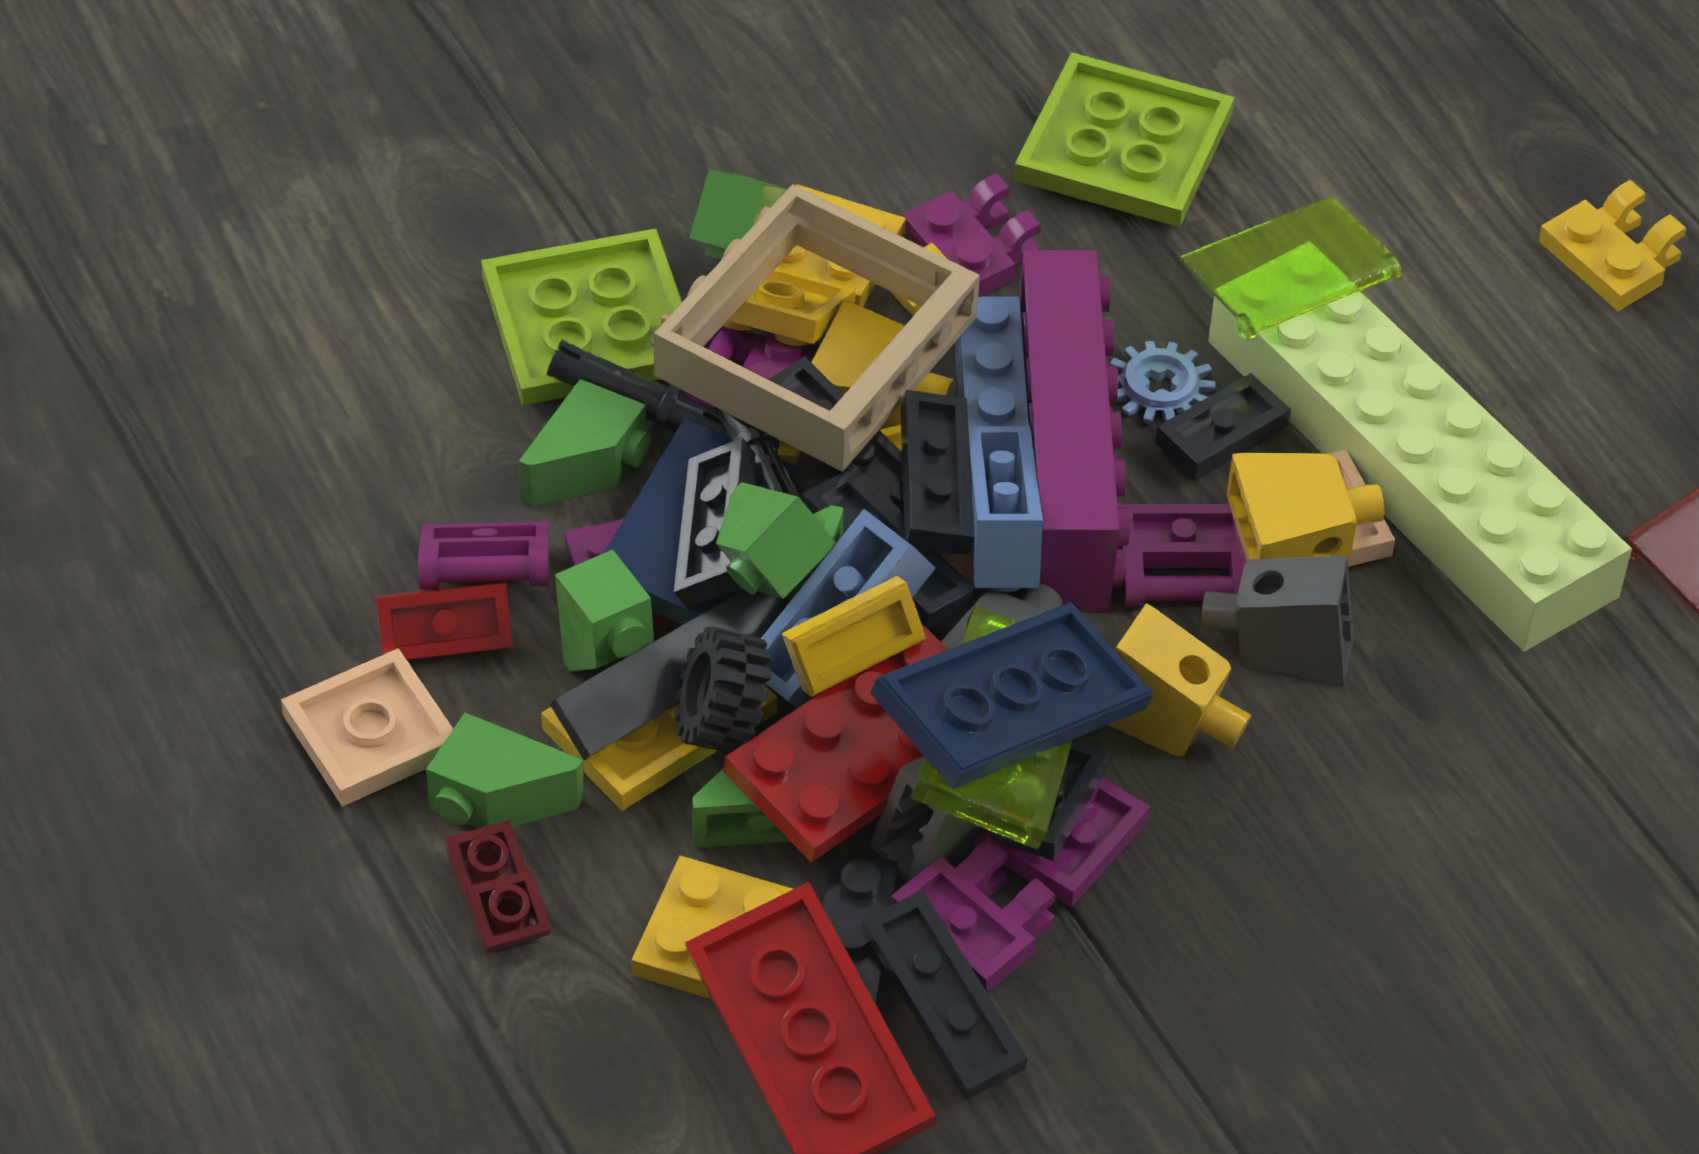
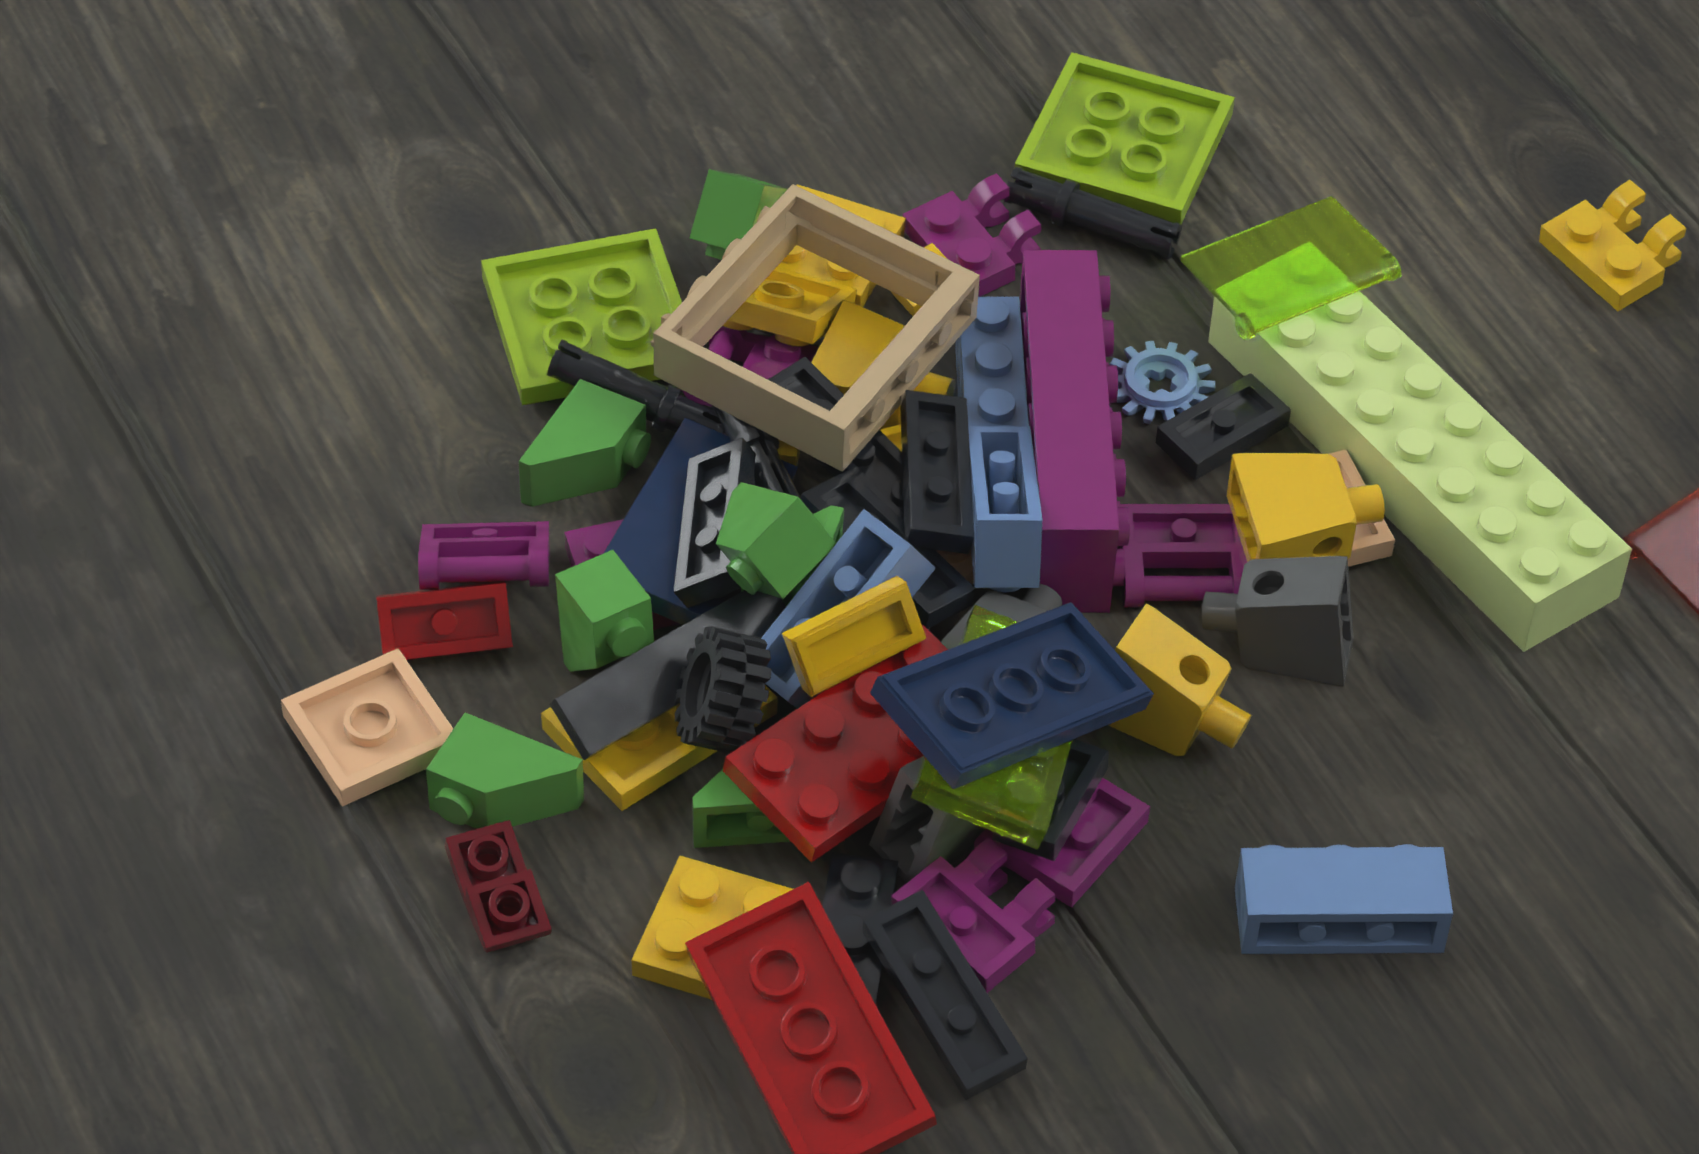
none -> black pin [1004,166,1182,260]
none -> medium blue brick [1235,844,1453,954]

